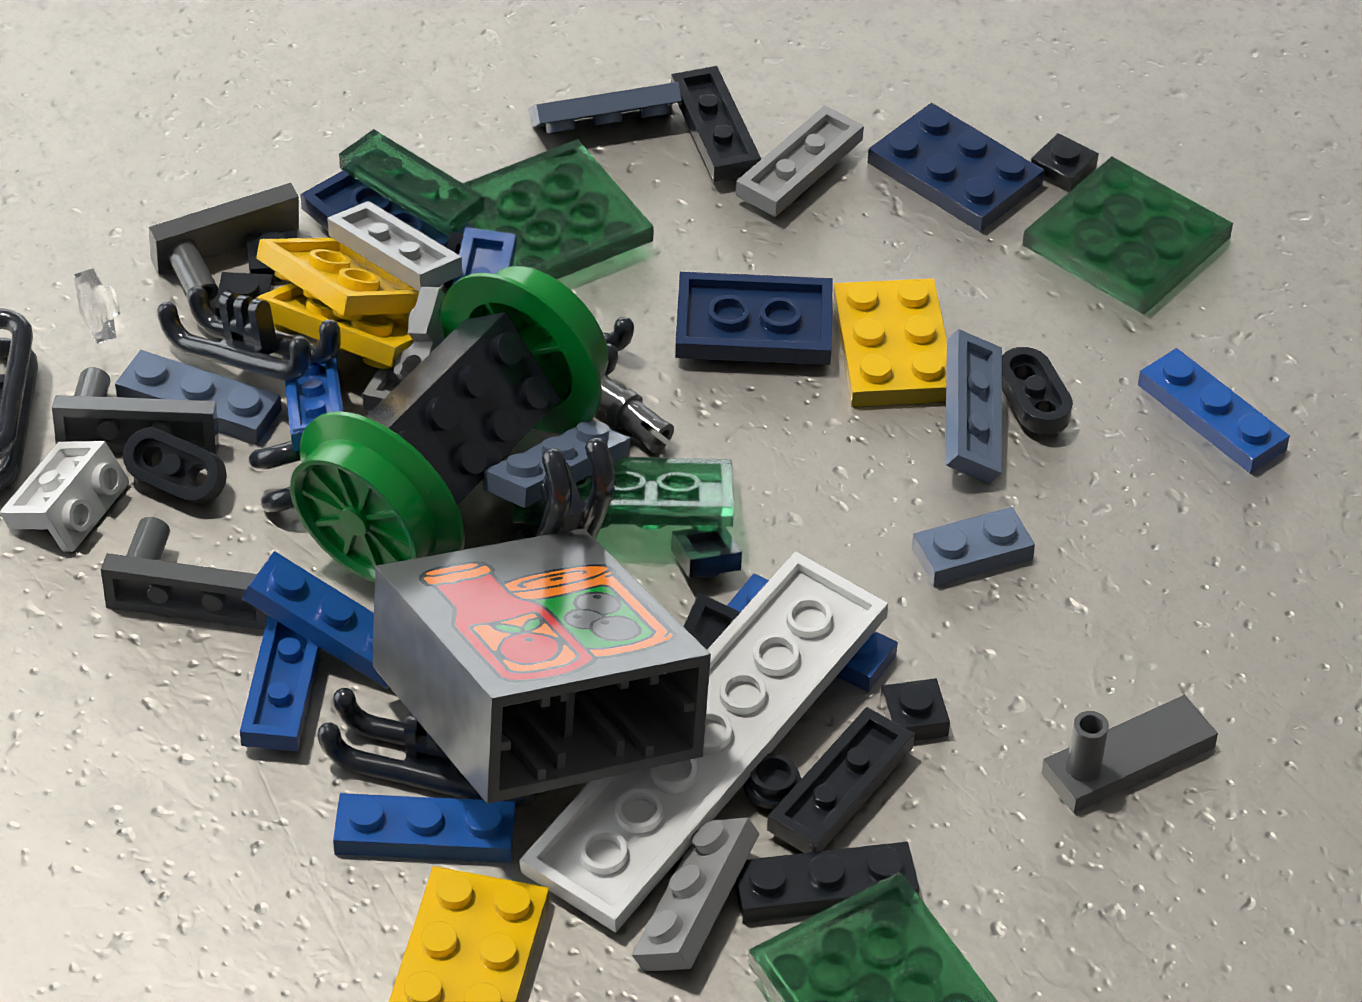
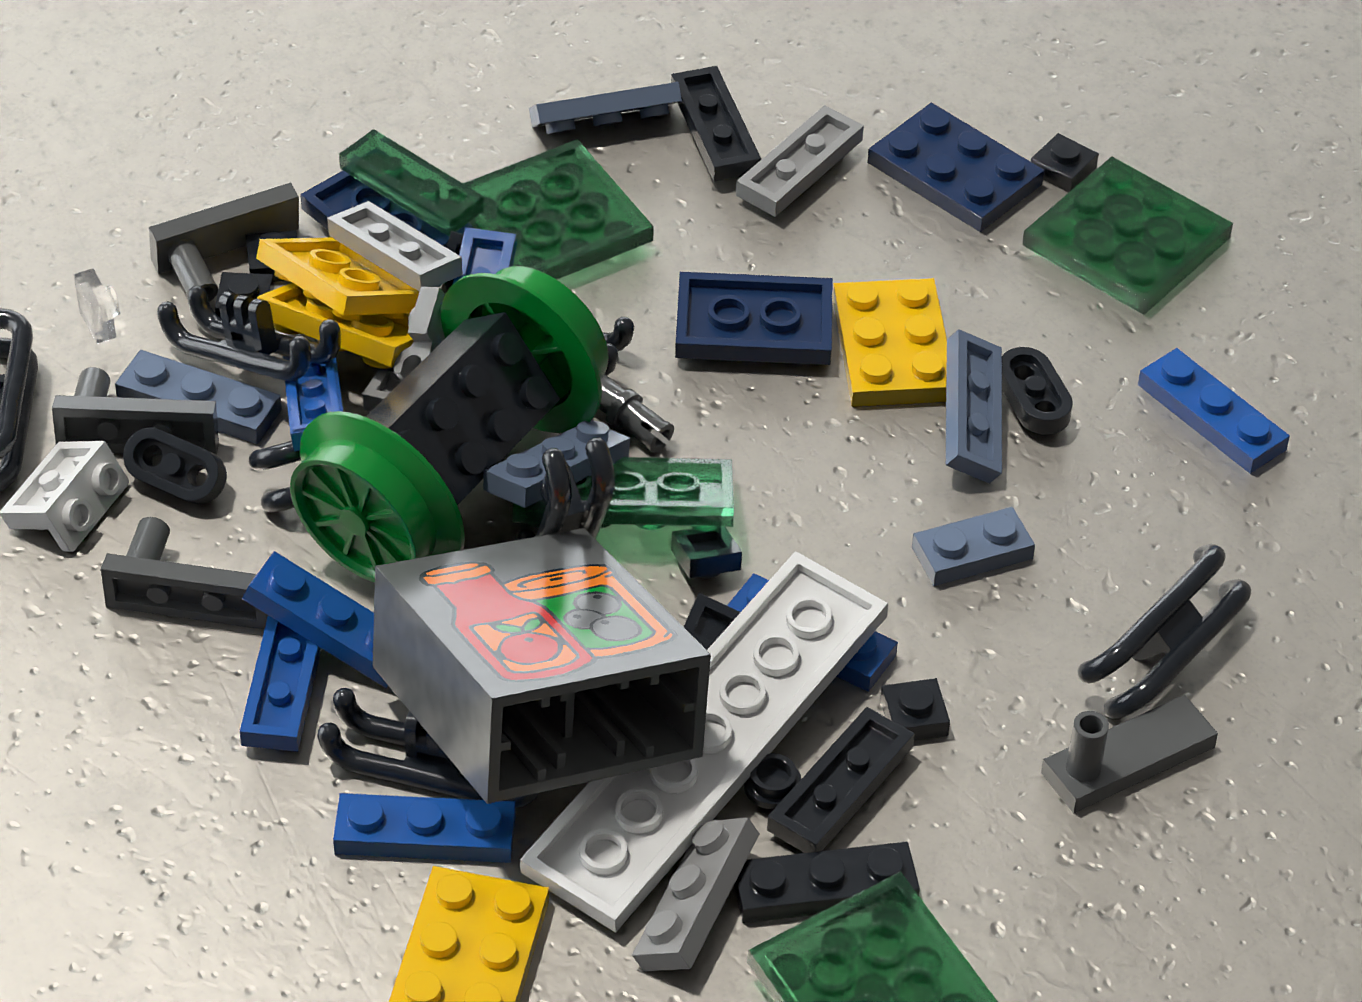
none -> black piece [1078,544,1251,719]

